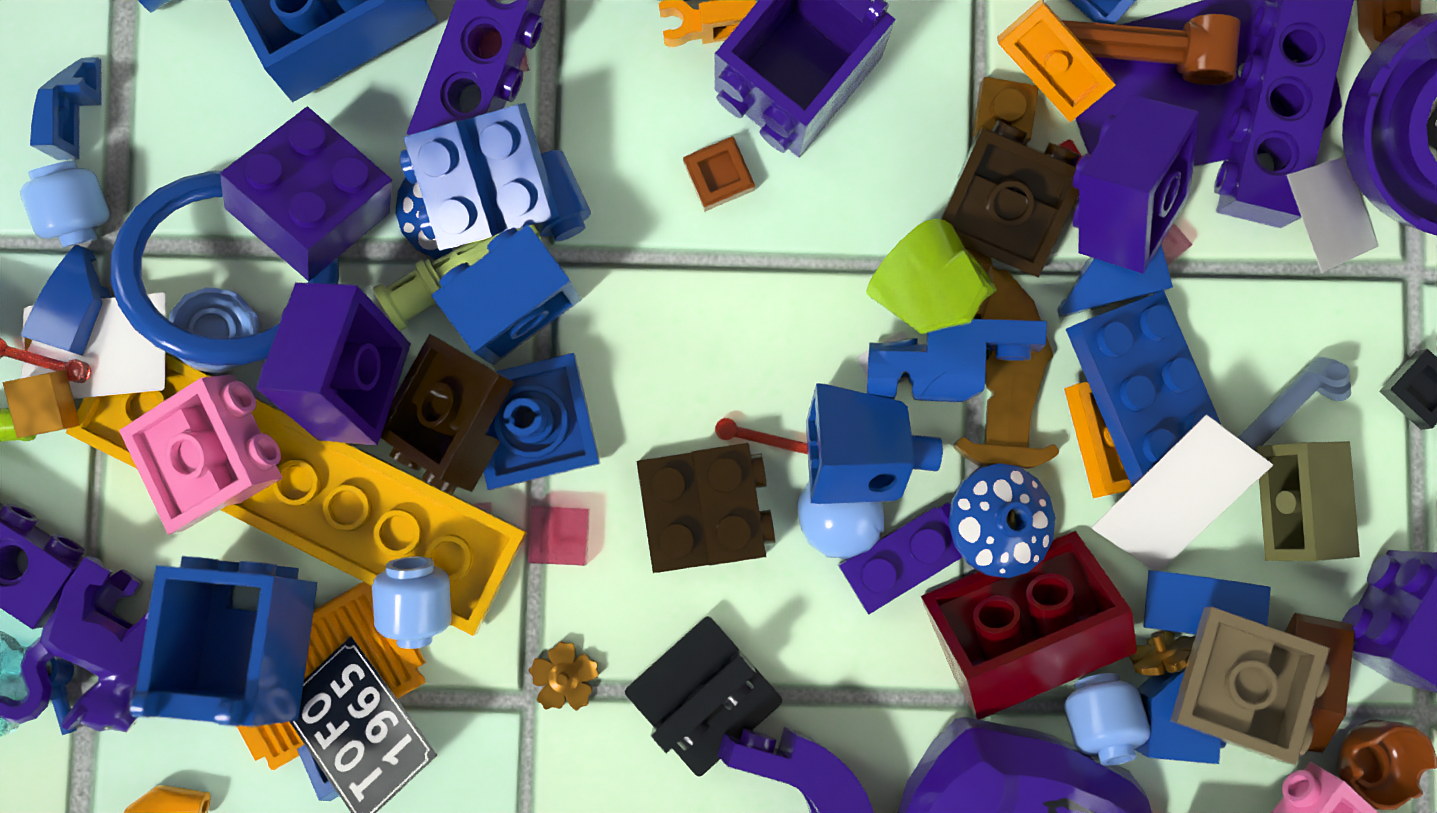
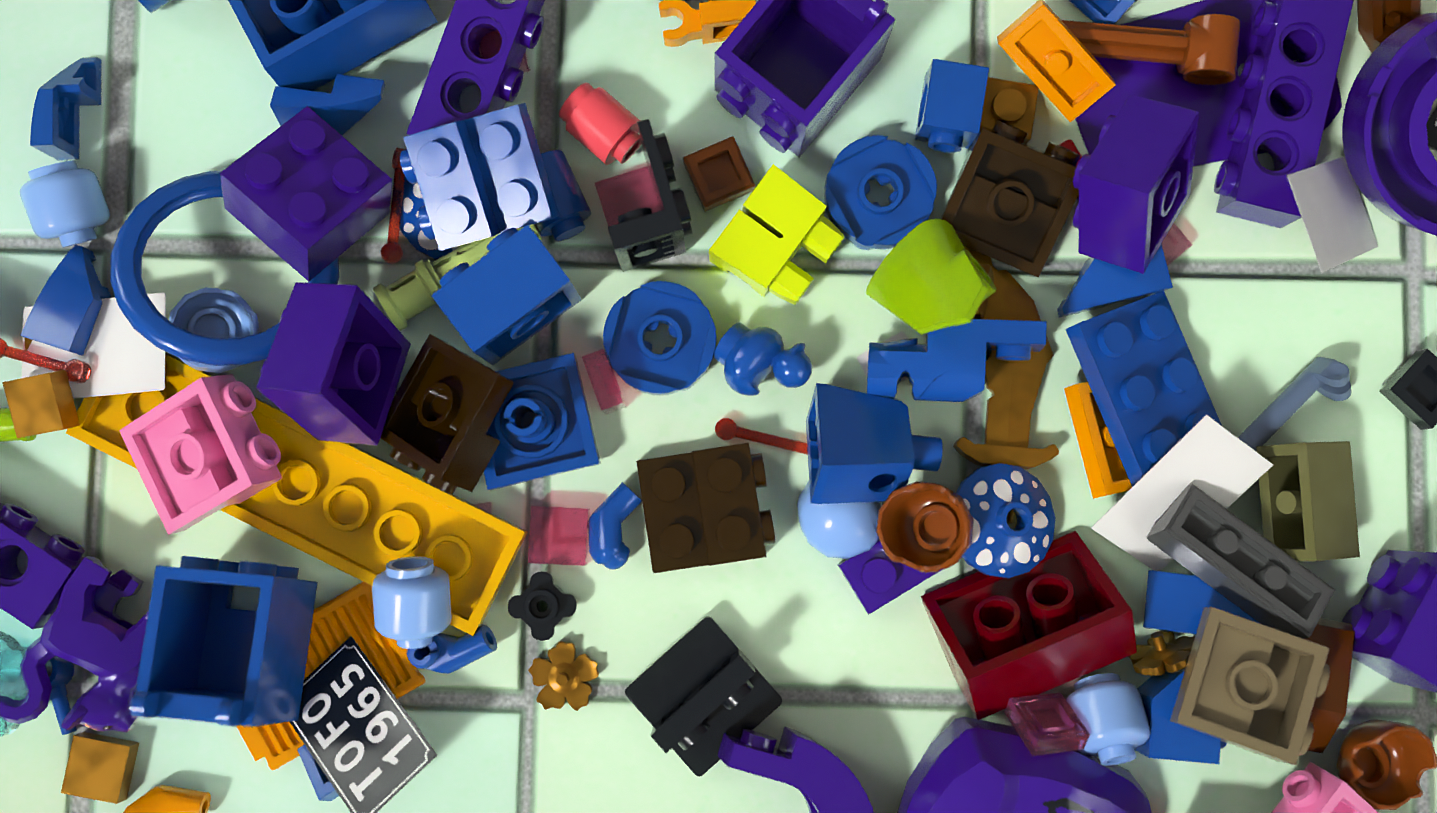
none -> pearl gold tile [61,732,140,804]
none -> blue slope [270,74,385,135]
none -> clear red hinge [380,147,405,264]
none -> blue arm [406,625,497,674]
none -> black plate [508,571,577,641]
none -> coral brick [559,82,642,165]
none -> clear pink tile [582,349,627,415]
none -> blue arm [589,482,642,570]
none -> clear pink tile [595,166,662,227]
none -> blue plate [603,281,717,396]
none -> black bracket [607,118,693,272]
none -> neon yellow hips [709,164,845,305]
none -> blue animal [714,322,812,396]
none -> blue plate [824,135,937,250]
none -> dark orange hair [876,482,974,572]
none -> blue brick [915,59,989,153]
none -> clear pink tile [1005,692,1090,756]
none -> dark grey slope [1147,484,1335,639]

